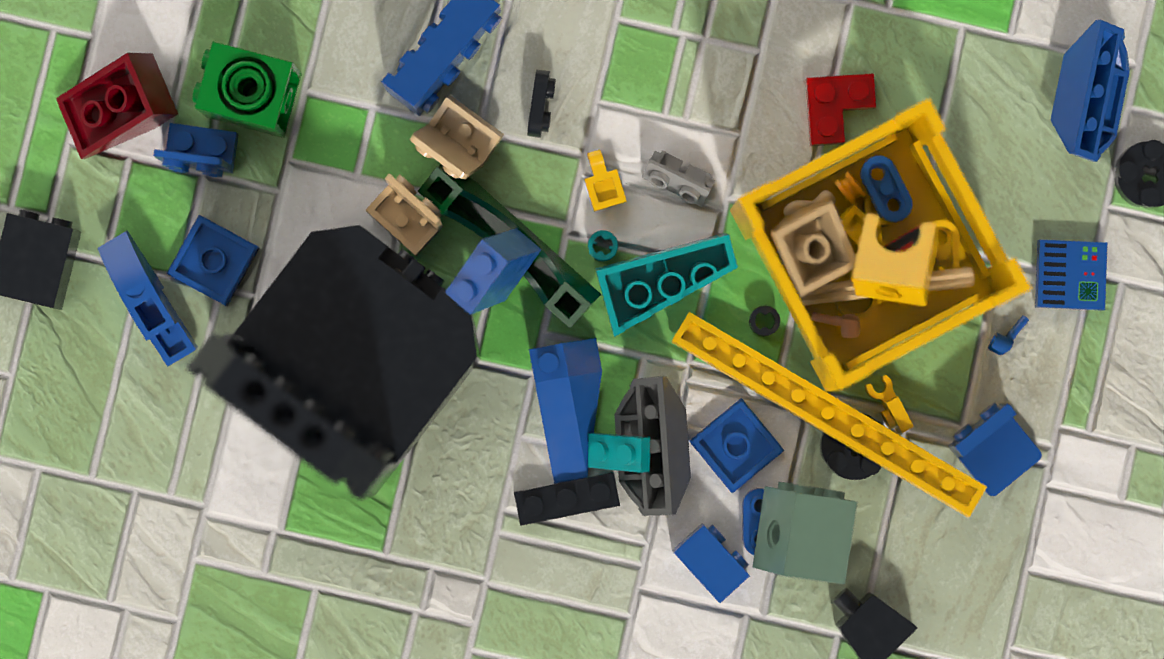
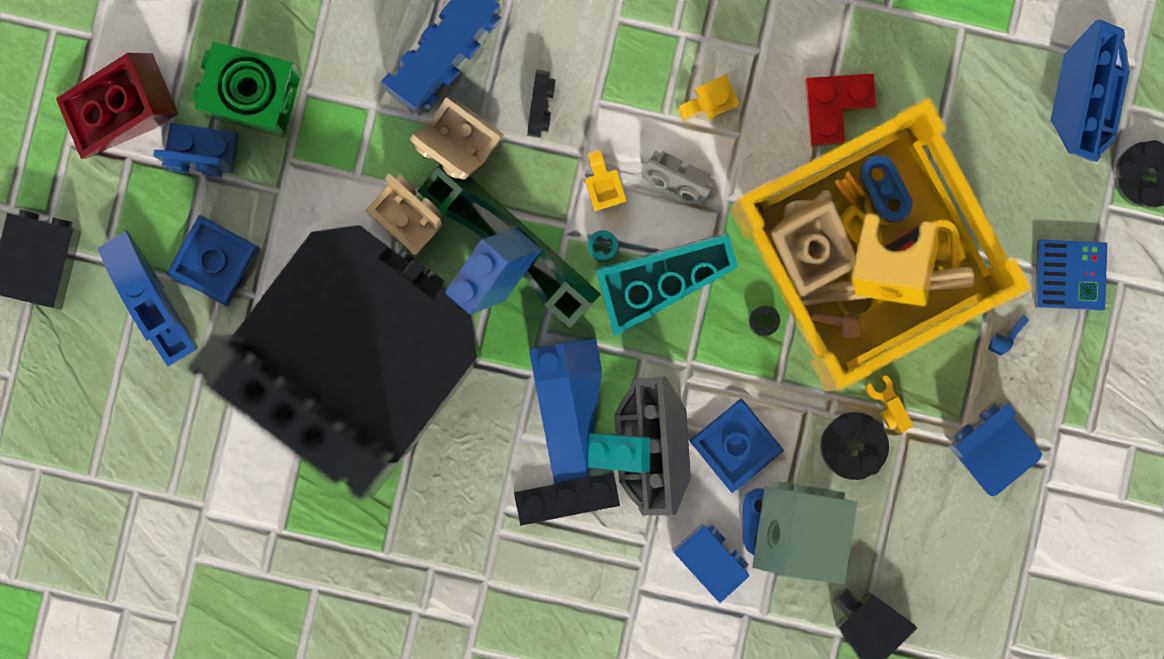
yellow plate [672,312,987,518] -> none
none -> yellow plate [677,74,740,121]

